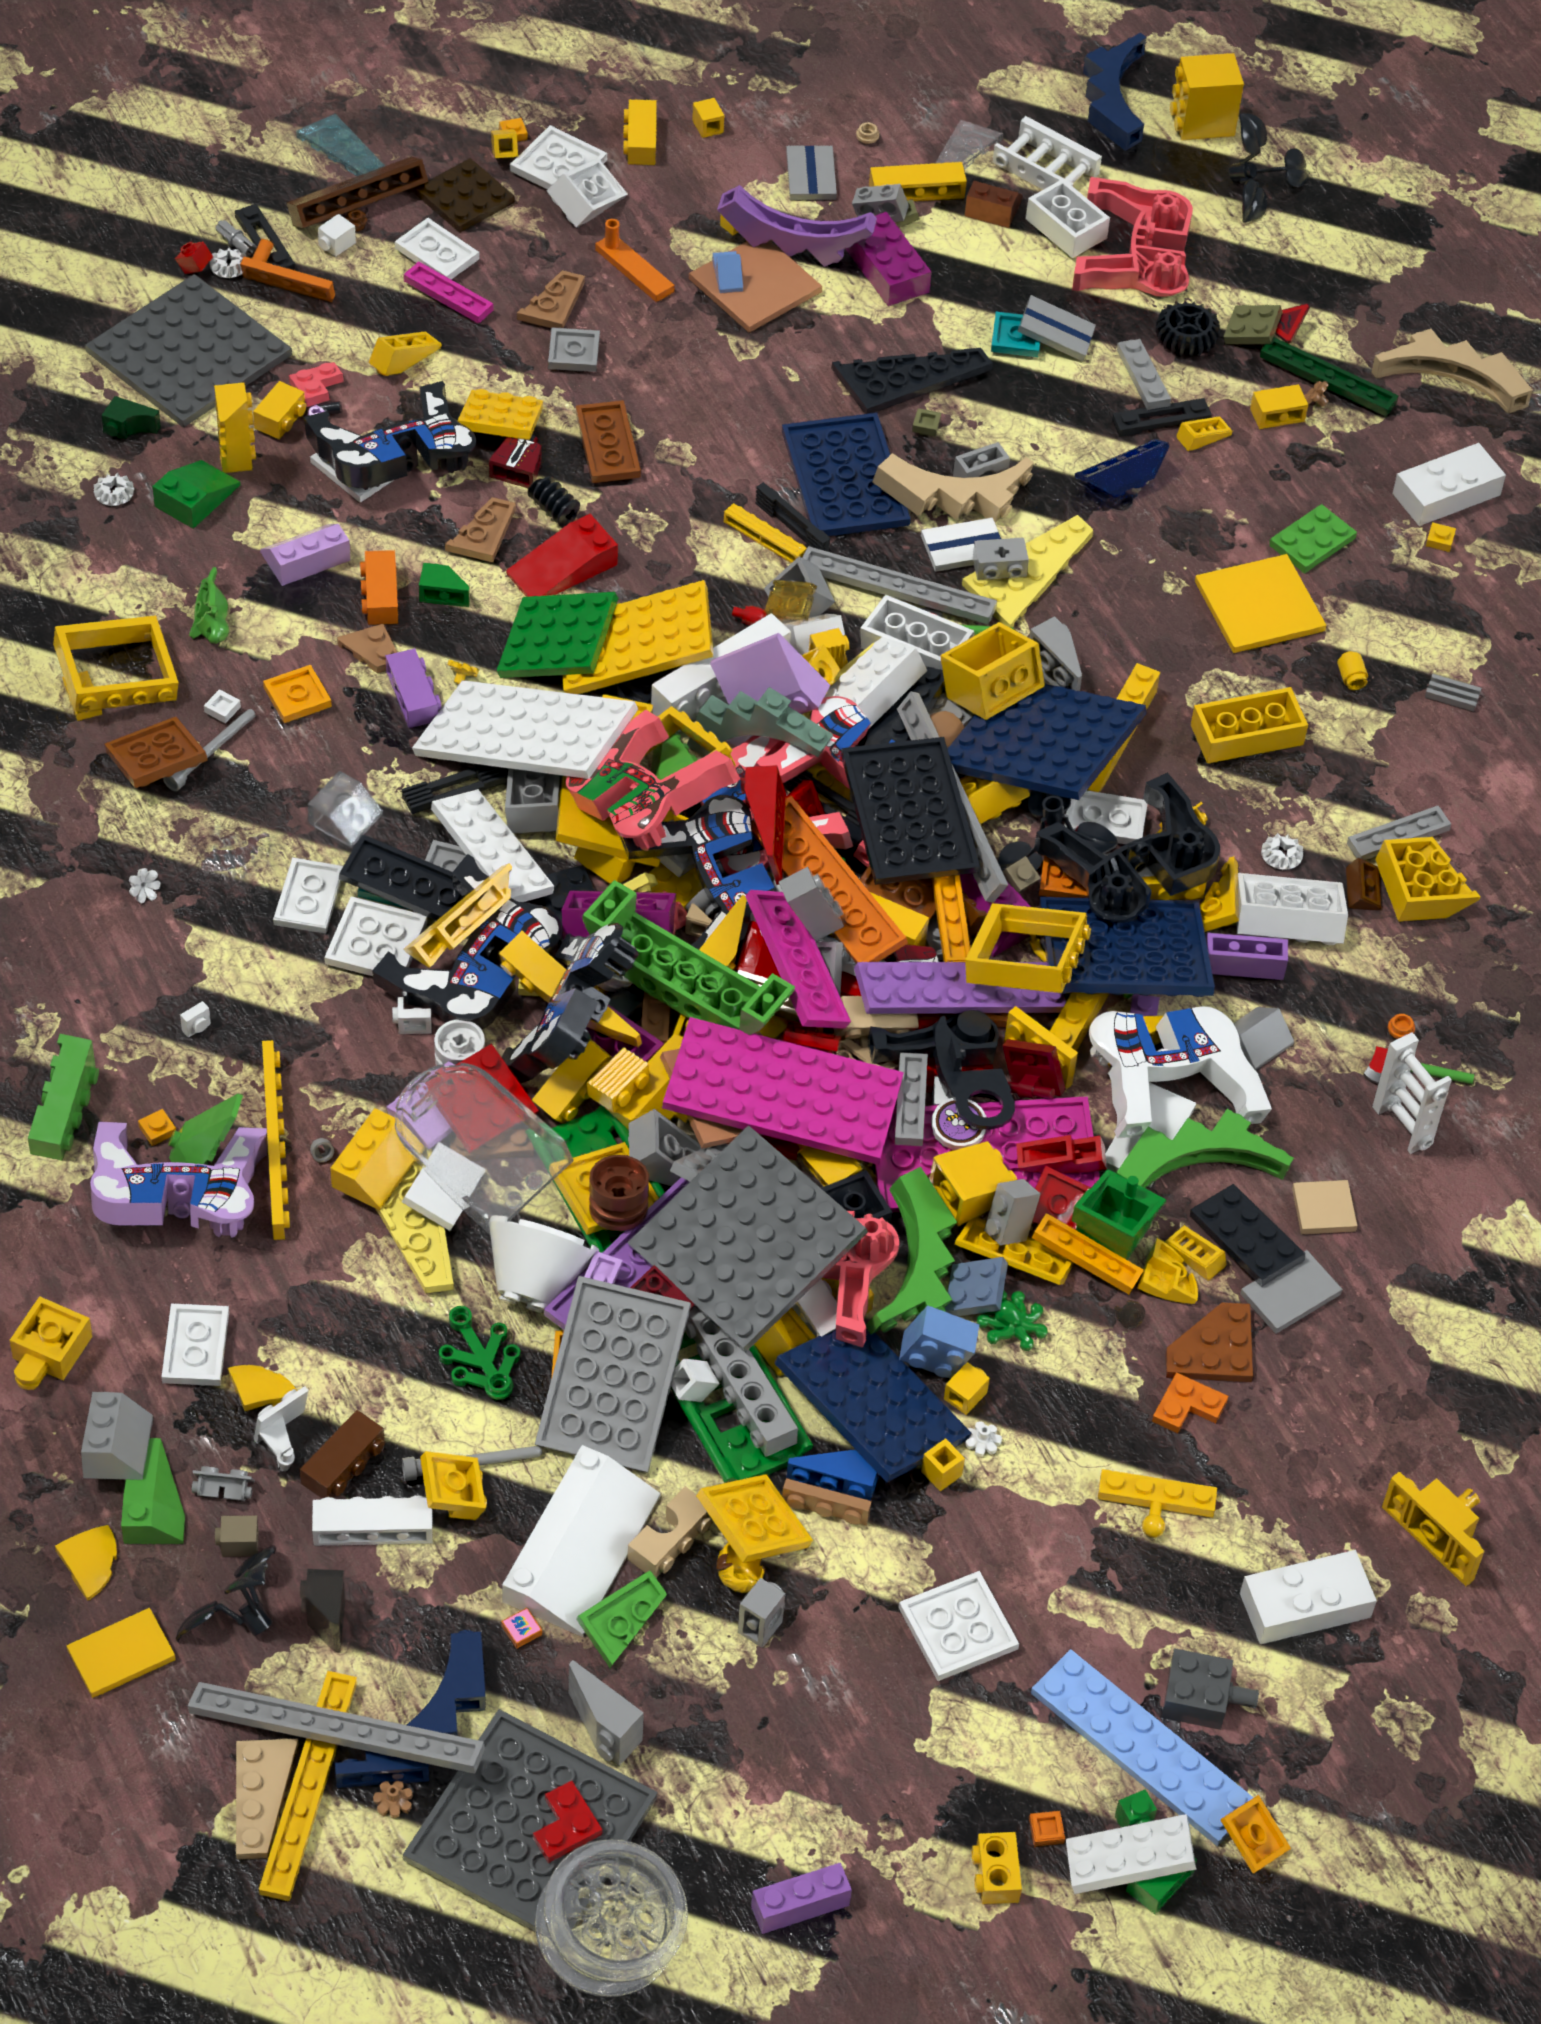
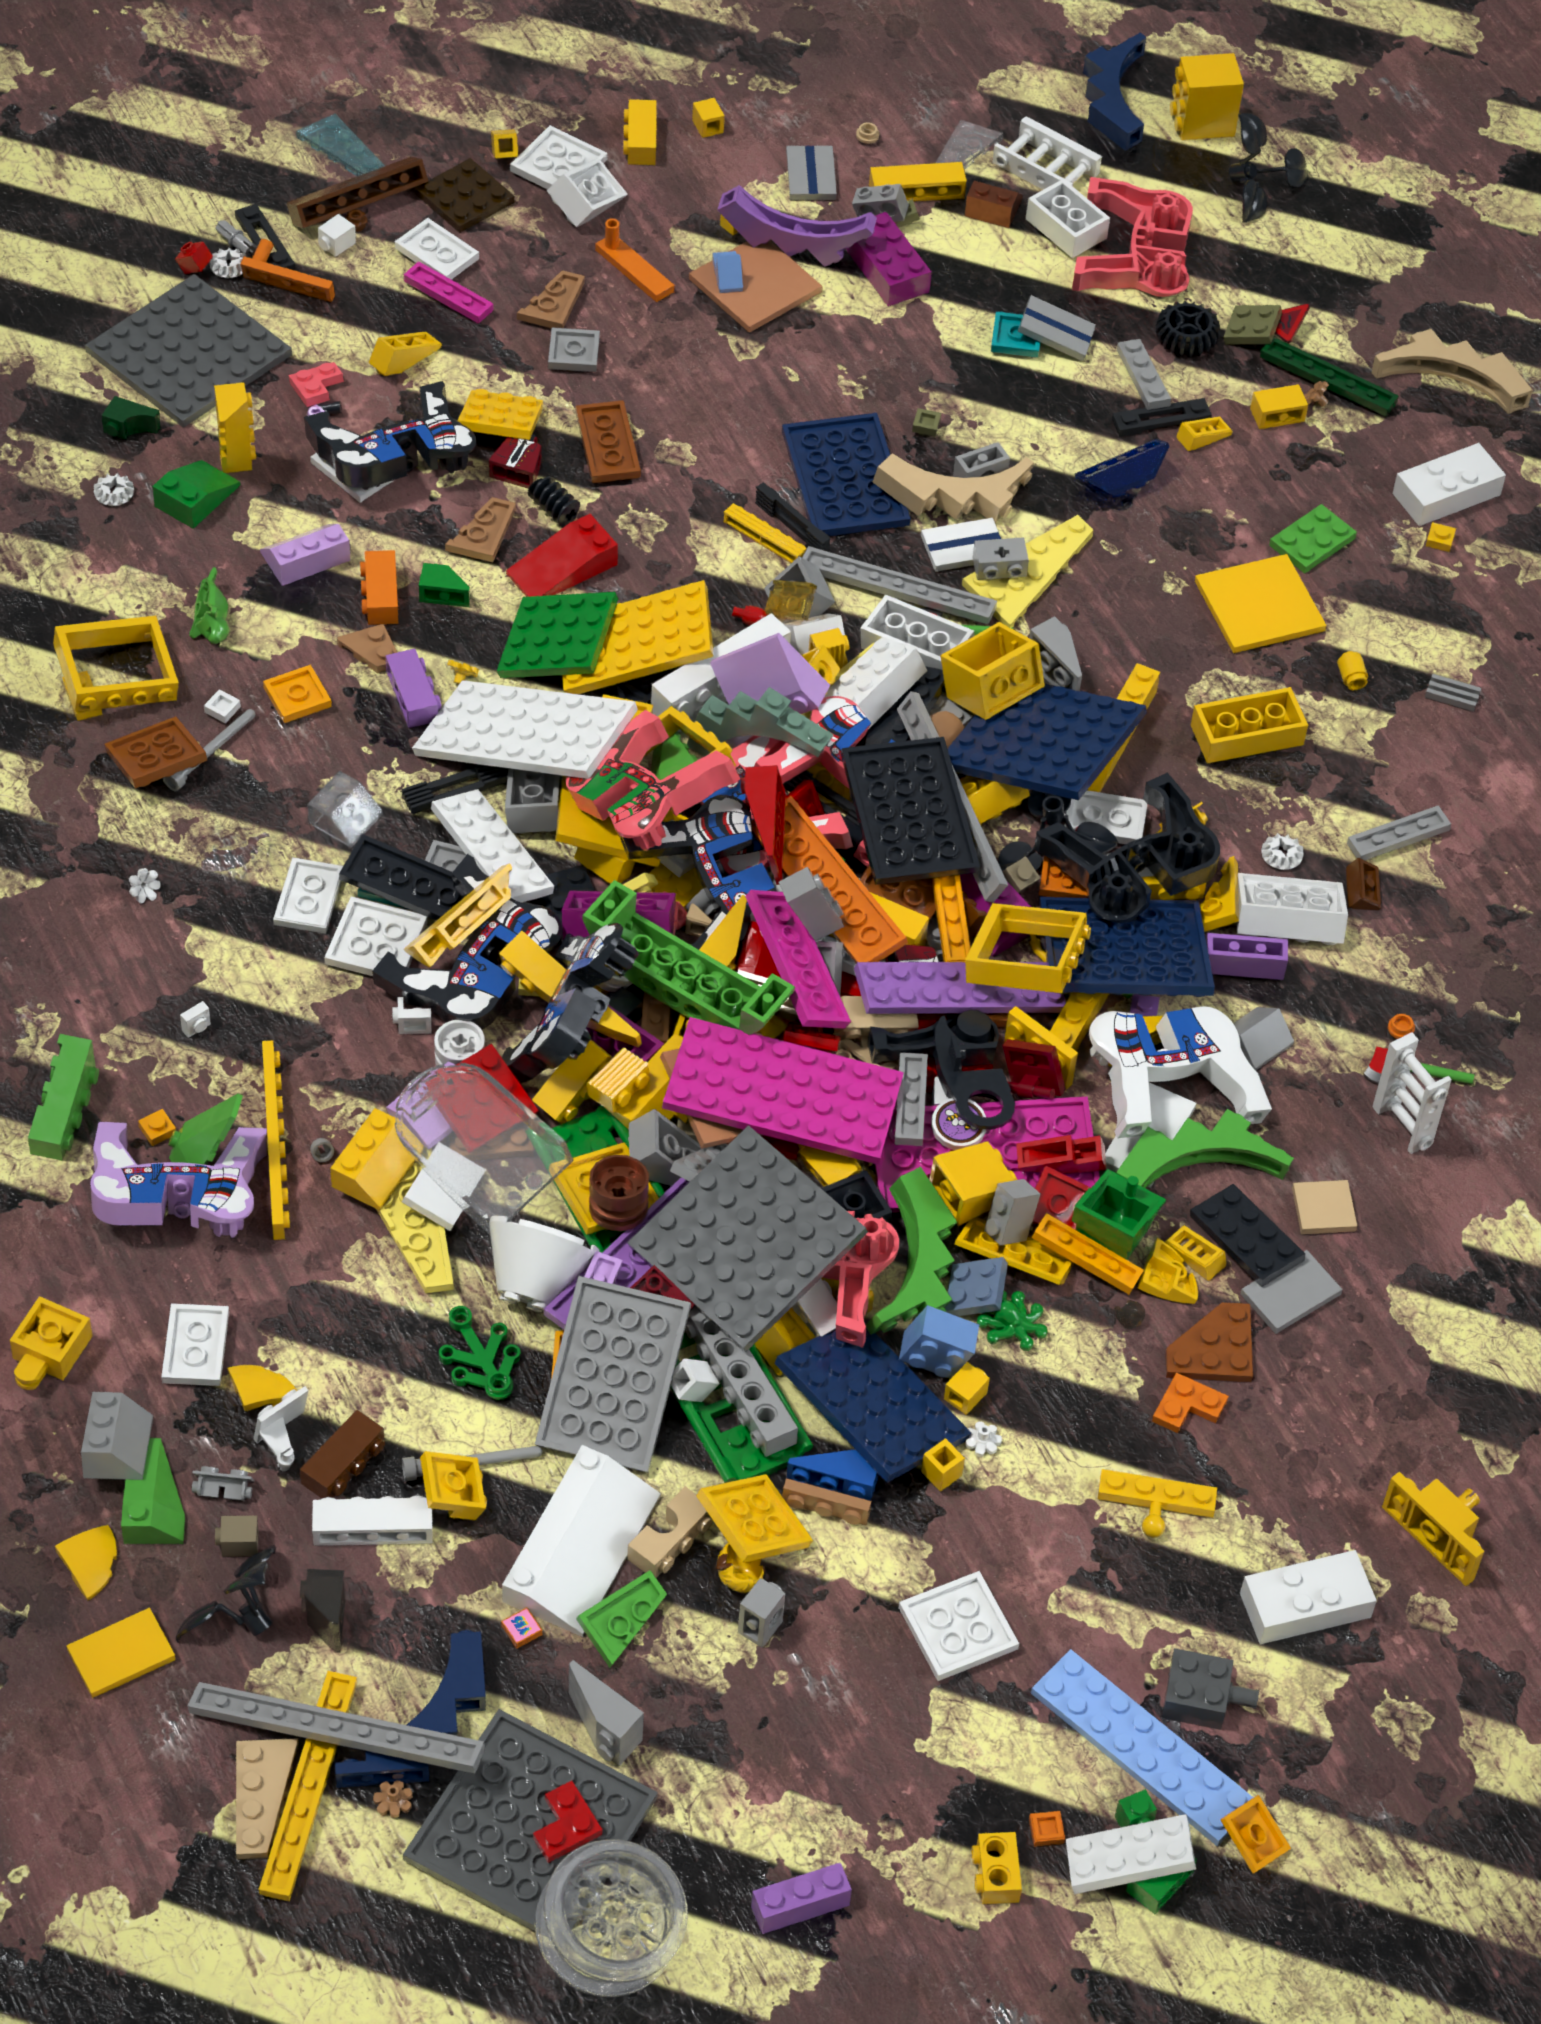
yellow brick [253,381,307,439] -> none
light orange plate [499,118,528,142] -> none
black wing [831,347,993,414] -> none
yellow wedge [1375,837,1480,921] -> none

